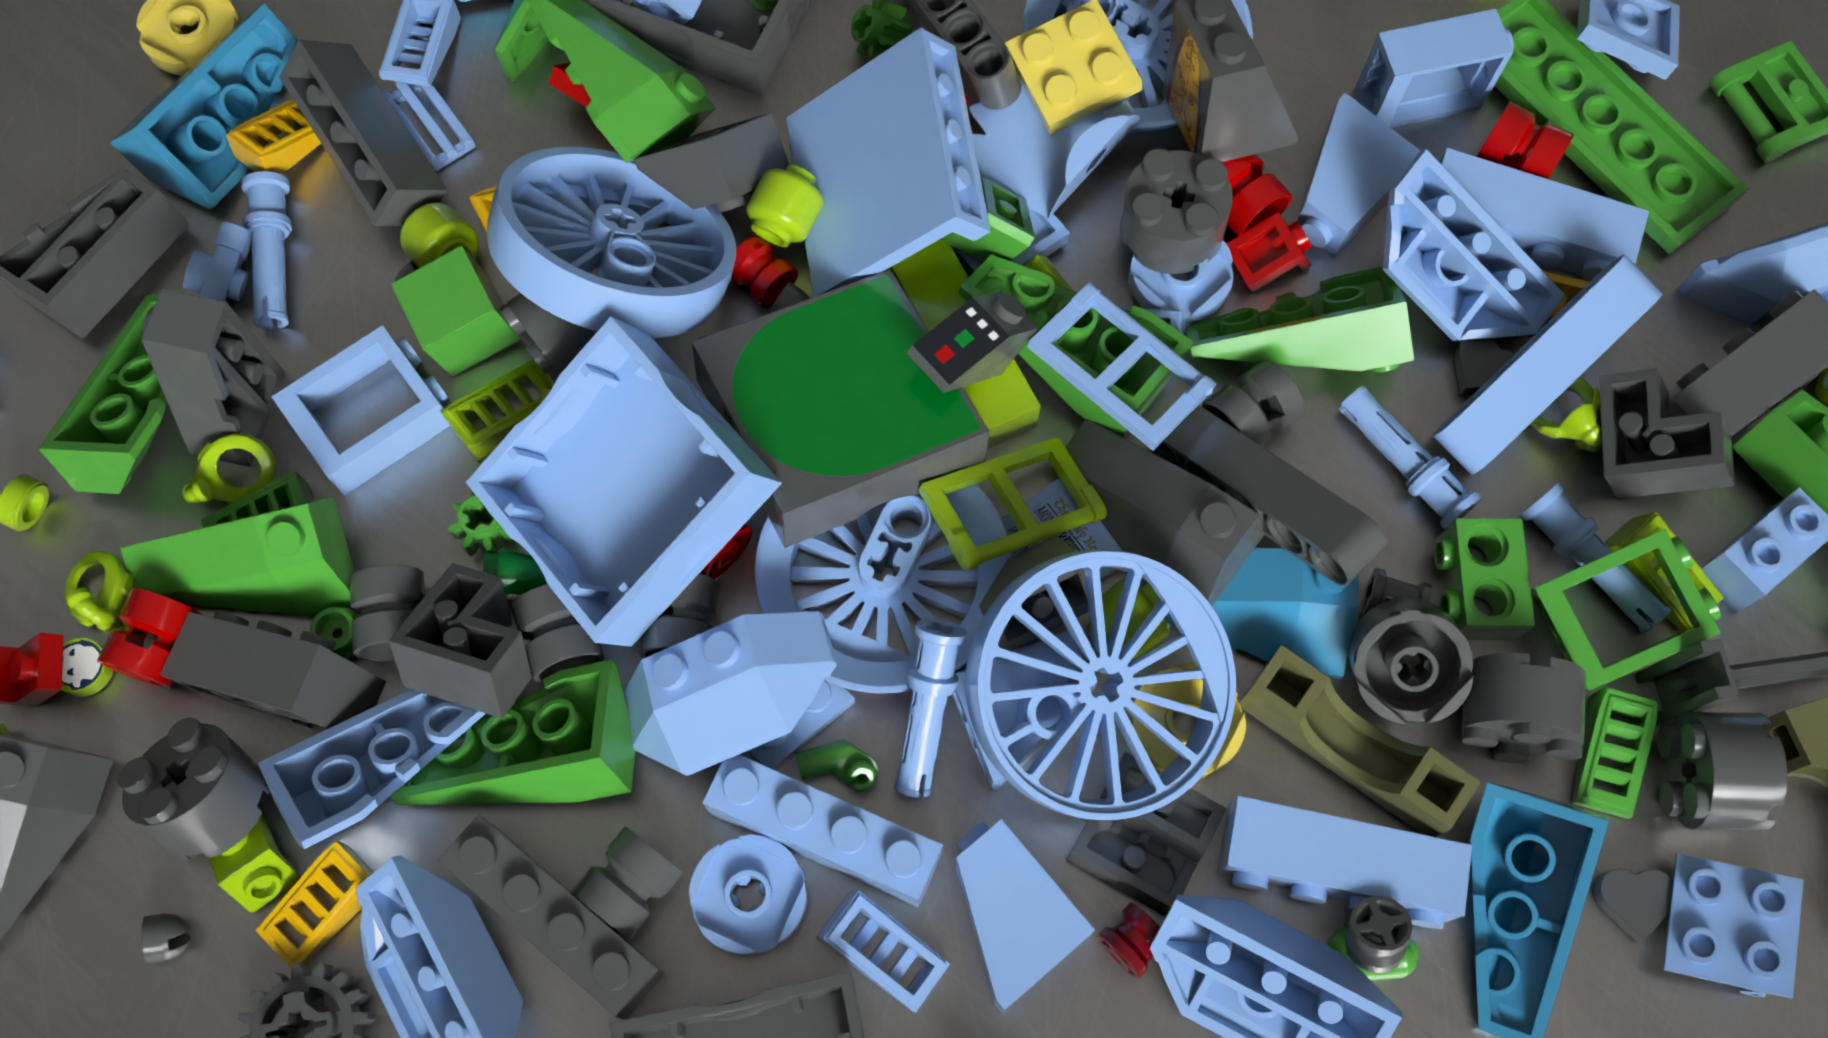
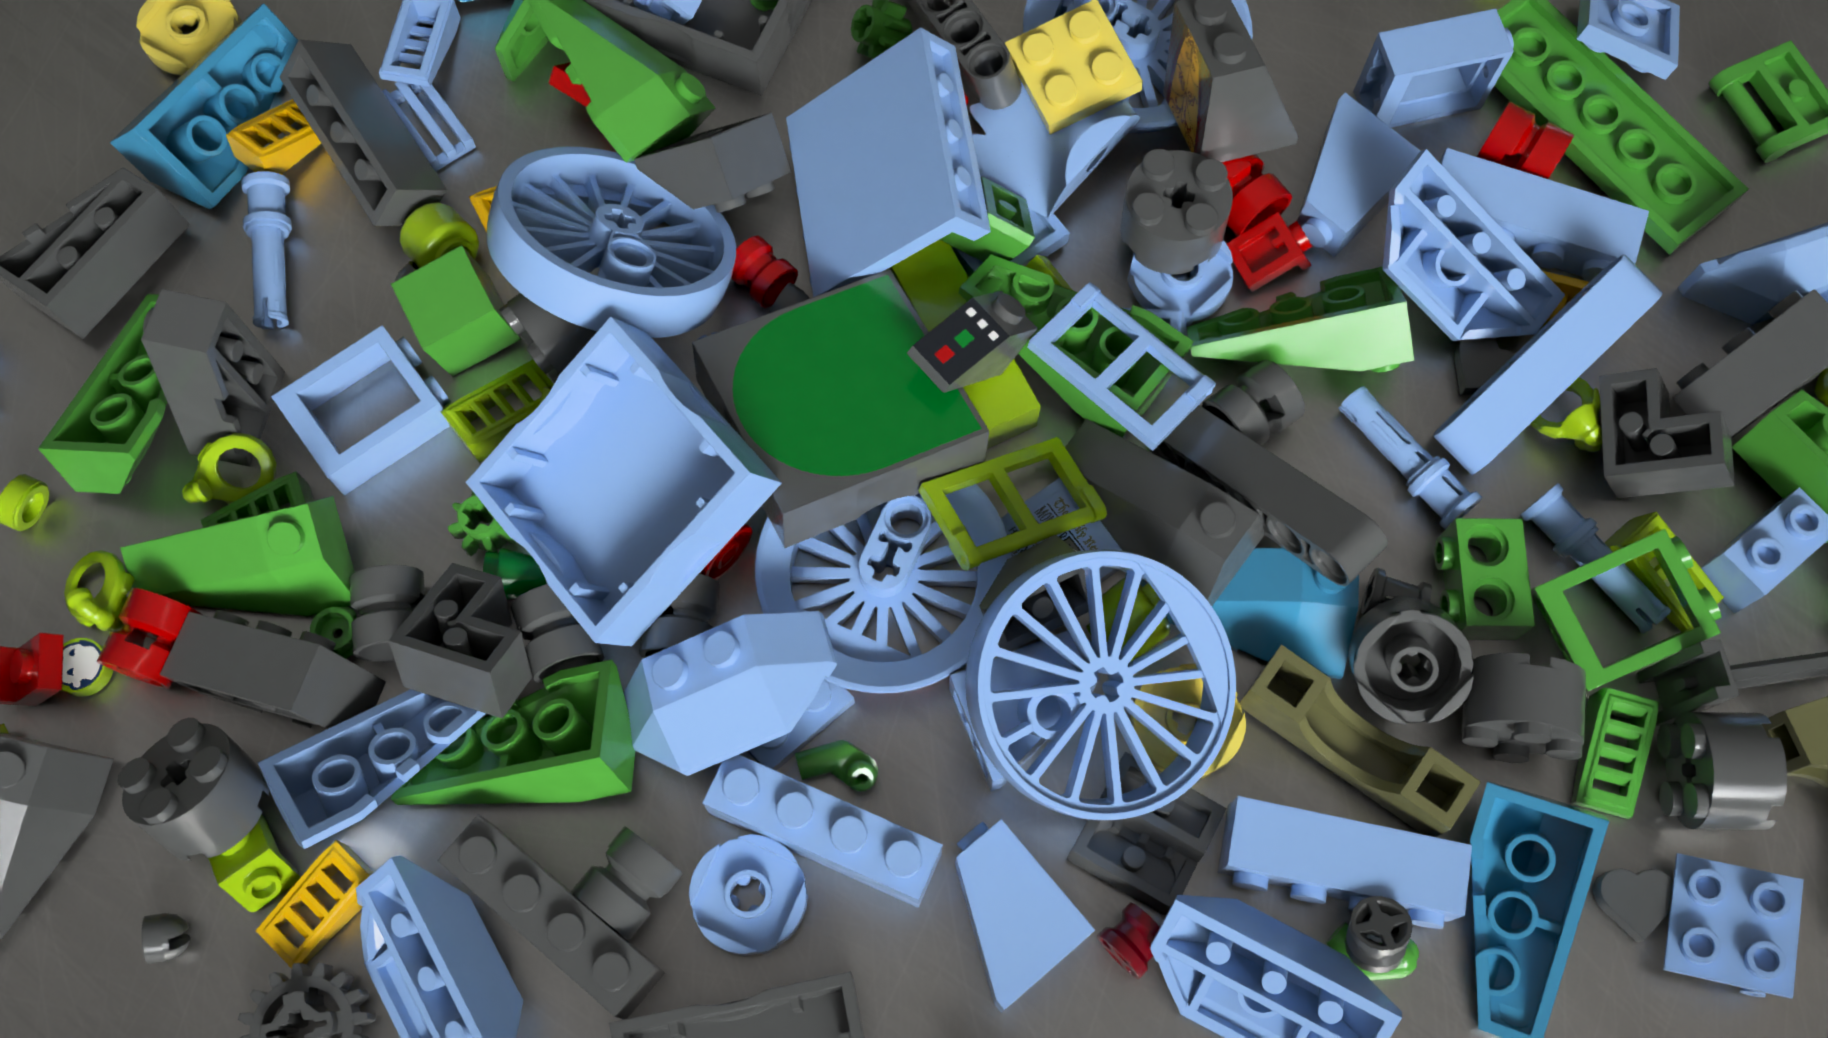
light blue plate [183,222,252,303] -> none
lime head [746,164,824,247] -> none
light blue slope [816,890,950,1013] -> none
light blue pin [894,619,967,797] -> none

